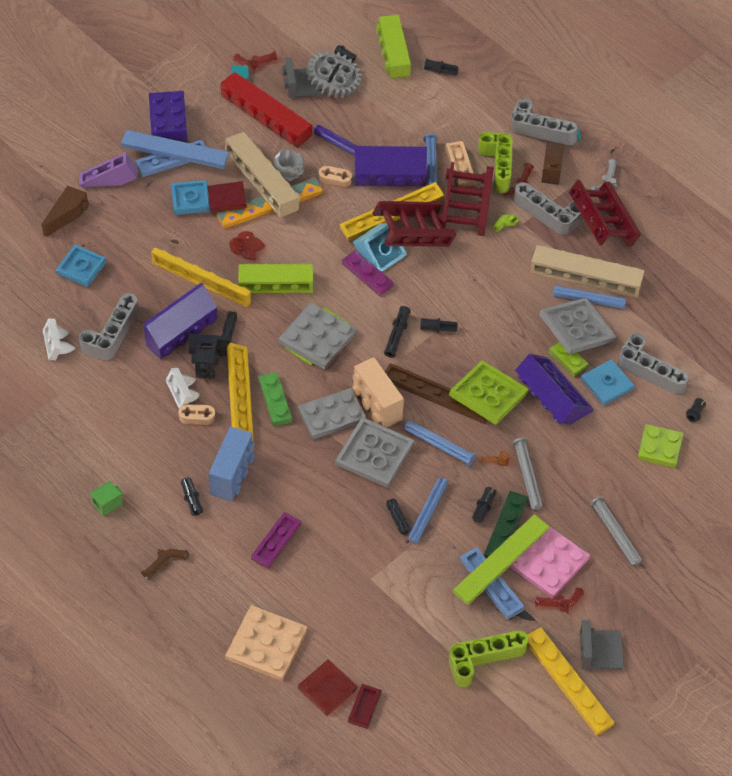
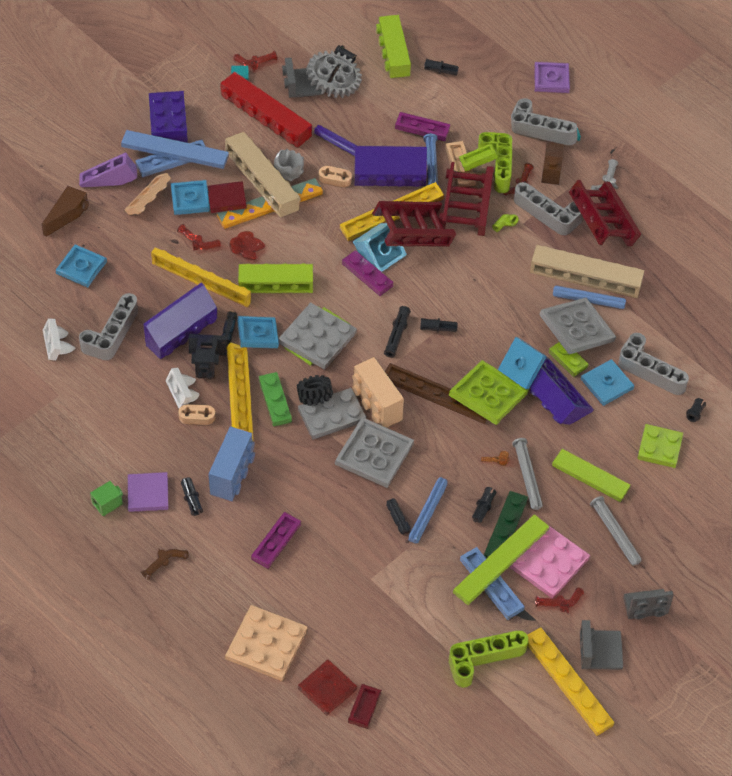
medium blue axle [404,420,476,467] -> none
none -> light nougat plate [125,173,171,215]
none -> medium lavender tile [128,472,169,512]
none -> clear red piece [177,224,221,252]
none -> dark azure plate [238,316,279,348]
none -> black tyre [297,375,333,406]
none -> magenta plate [395,112,450,141]
none -> lime tile [459,143,498,172]
none -> dark azure plate [498,337,547,389]
none -> medium lavender tile [534,62,570,93]
none -> lime tile [552,449,631,502]
none -> dark grey bracket [623,589,674,620]

